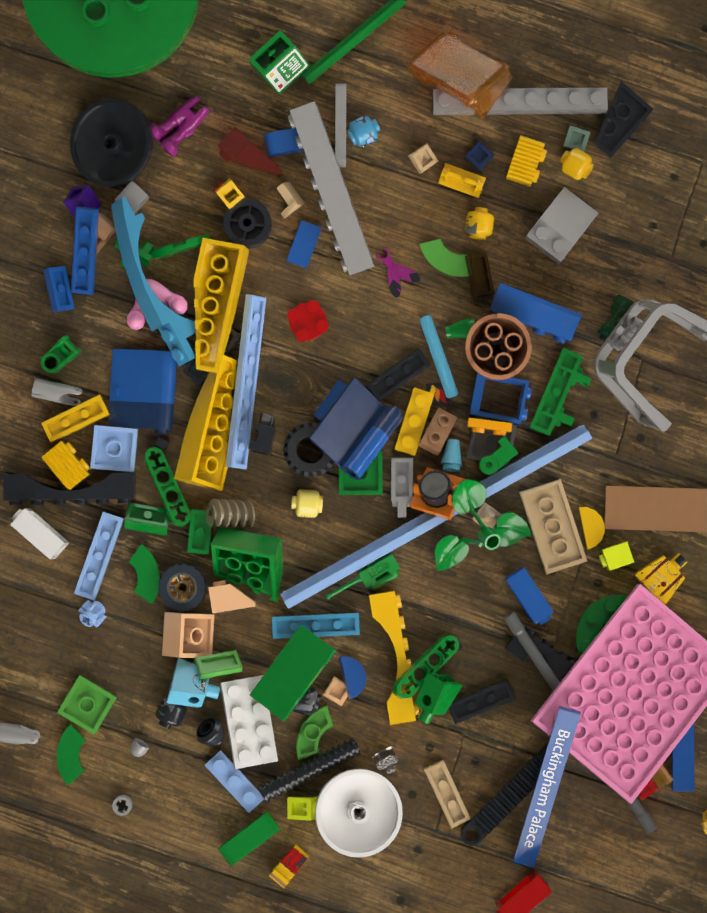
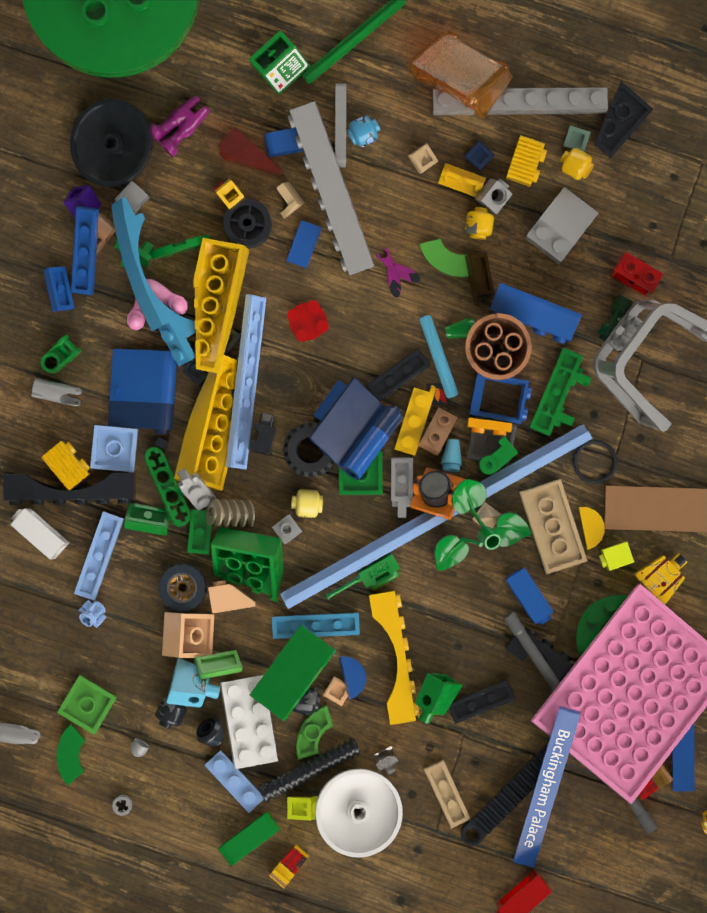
yellow plate [41,395,110,443] -> none
green tile [129,544,160,604] -> none
green beam [392,635,459,699] -> none
none -> light grey hinge [177,468,216,510]
none -> light grey brick [272,514,303,545]
none -> light grey brick [474,179,512,214]
none -> black piece [573,440,617,484]
none -> red window [610,252,664,298]

